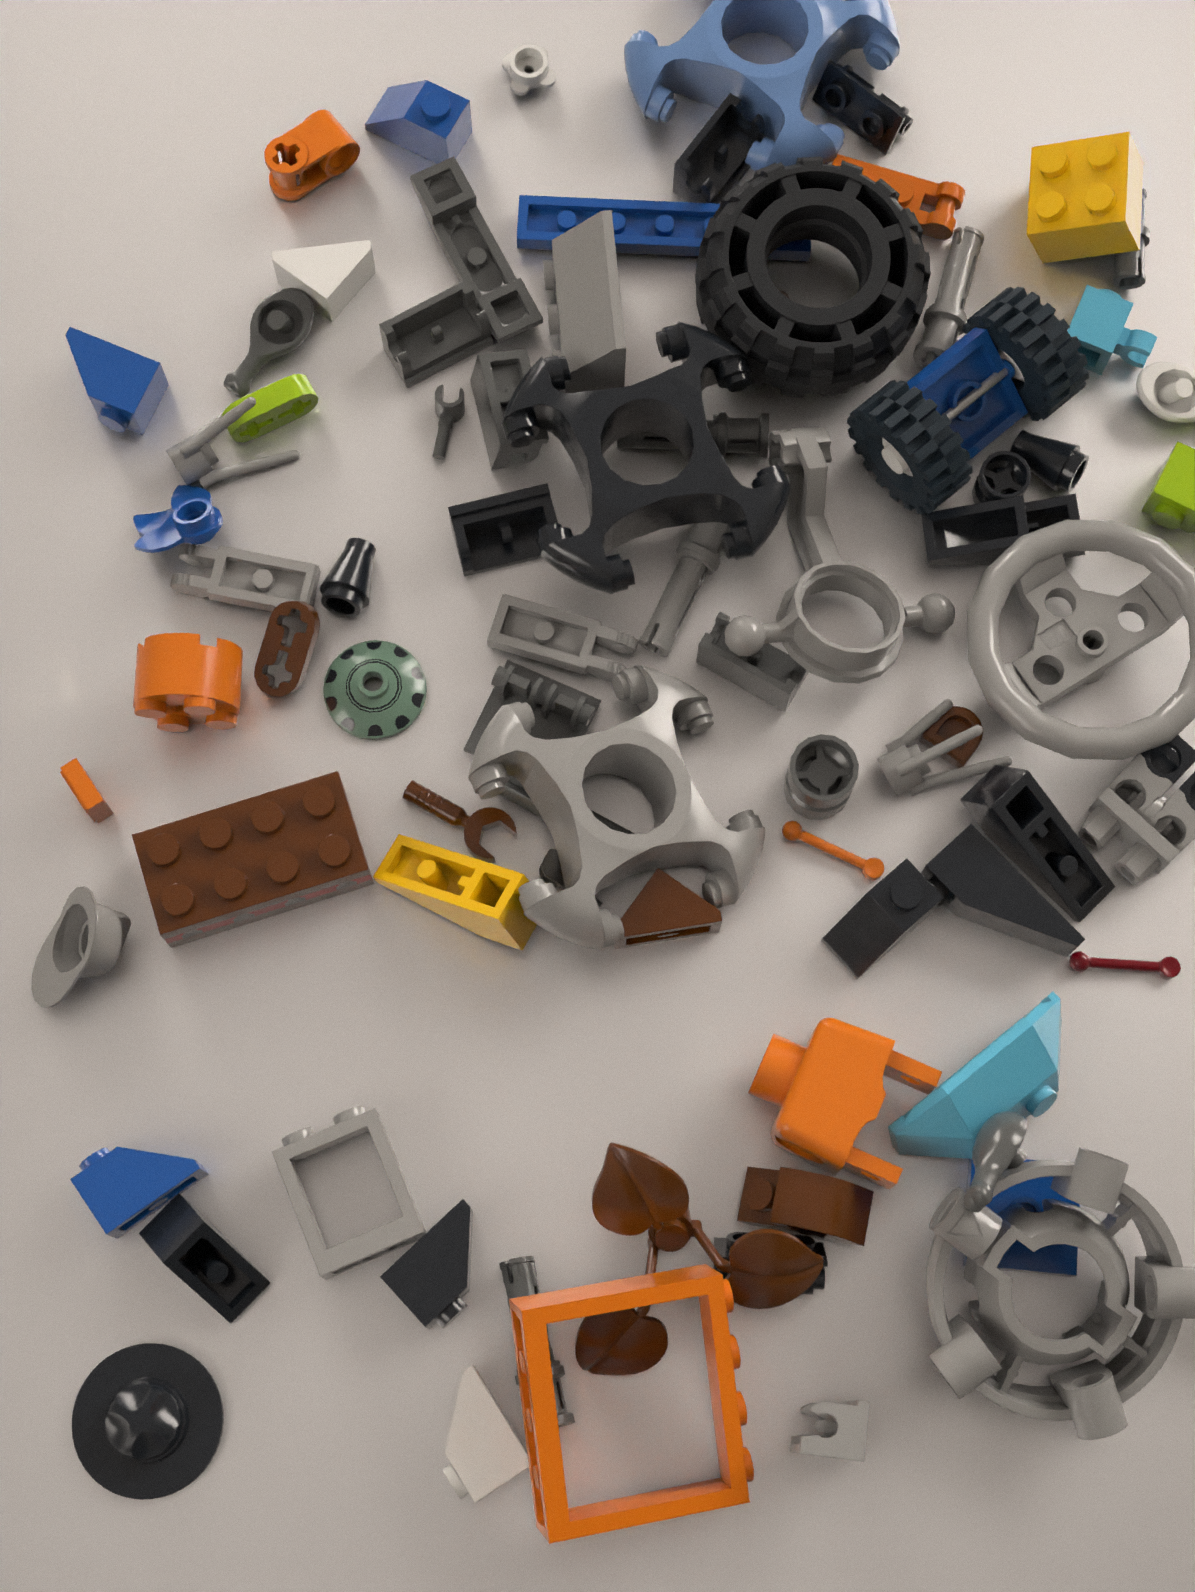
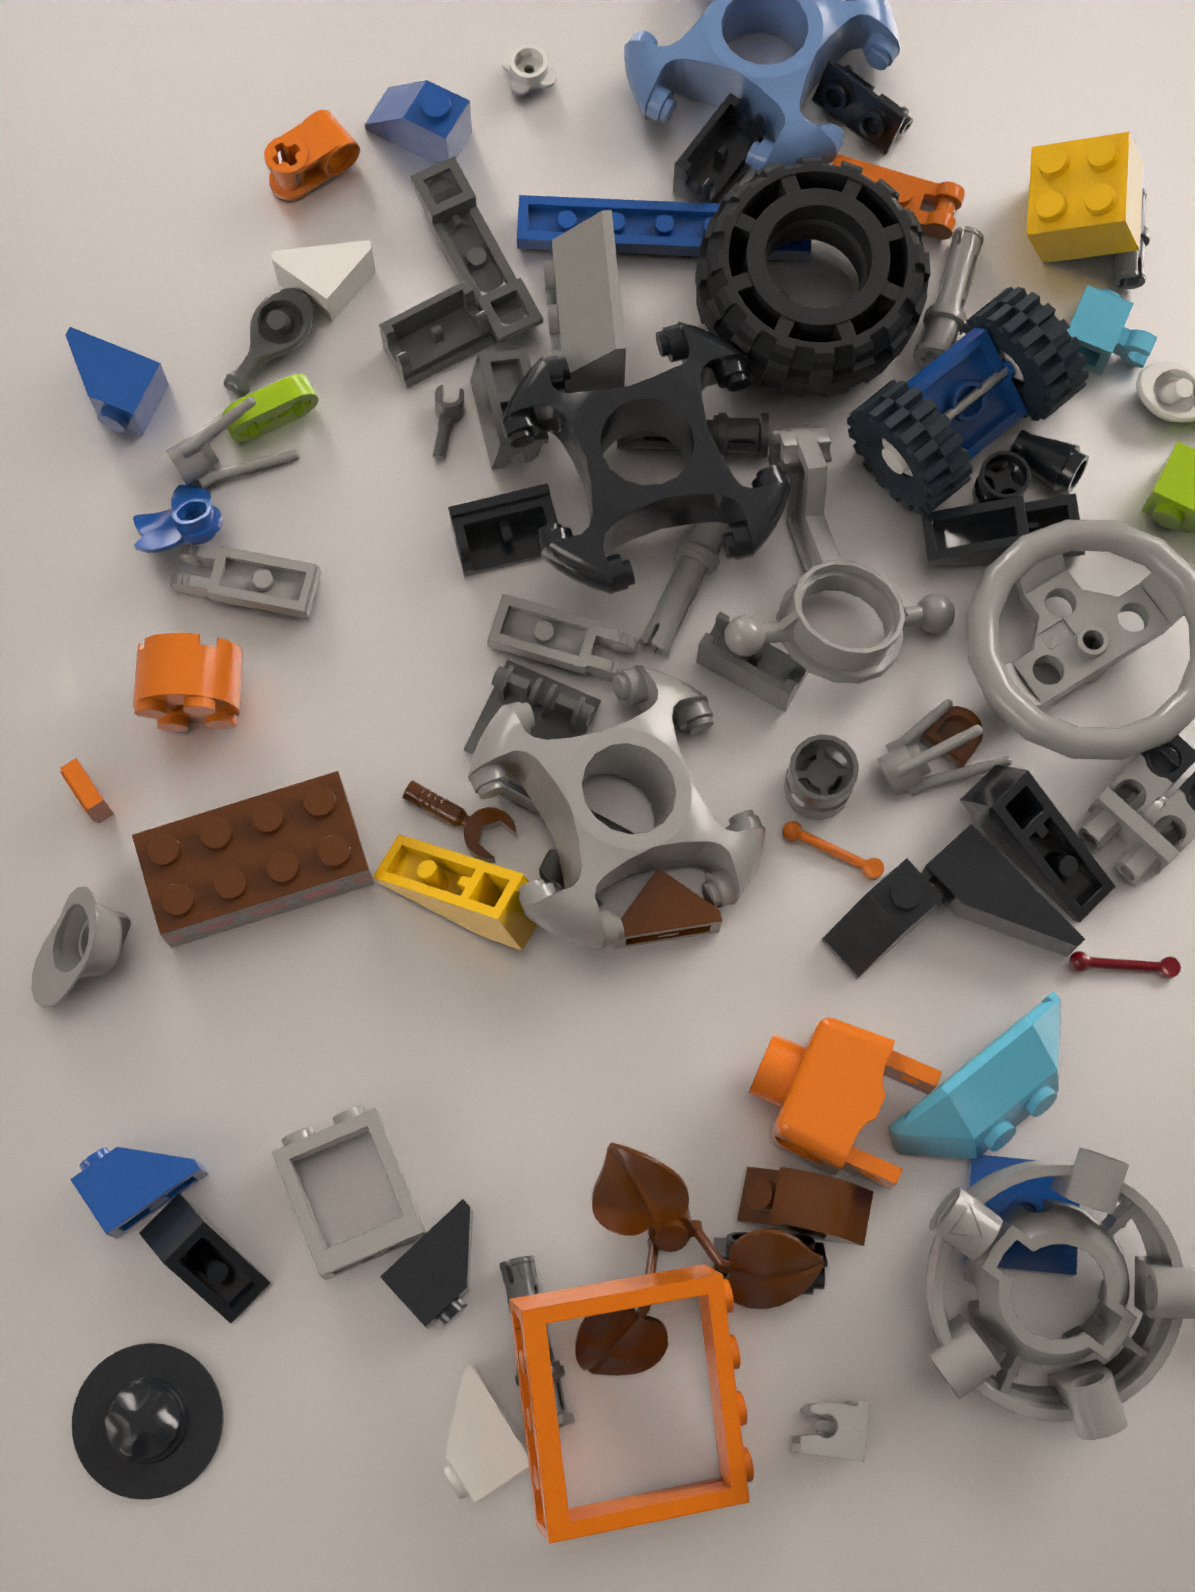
reddish brown beam [254,600,320,697] -> none
black cone [320,538,376,617] -> none
sand green dish [323,640,427,740] -> none
dark grey piece [964,1111,1028,1213] -> none

